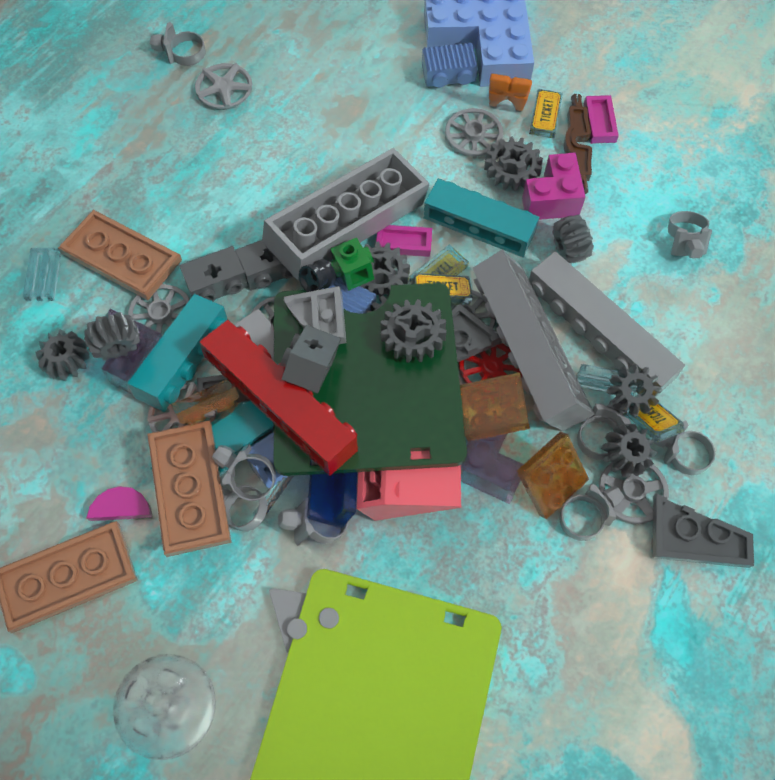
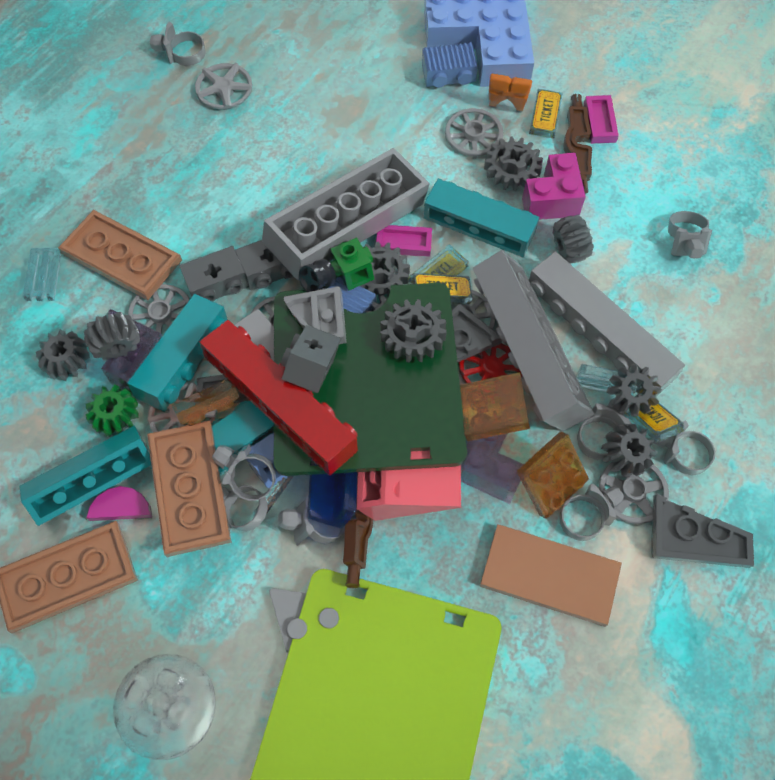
none -> teal brick [19,425,152,526]
none -> green gear [85,384,139,437]
none -> reddish brown piece [343,472,373,588]
none -> nougat tile [480,524,622,627]

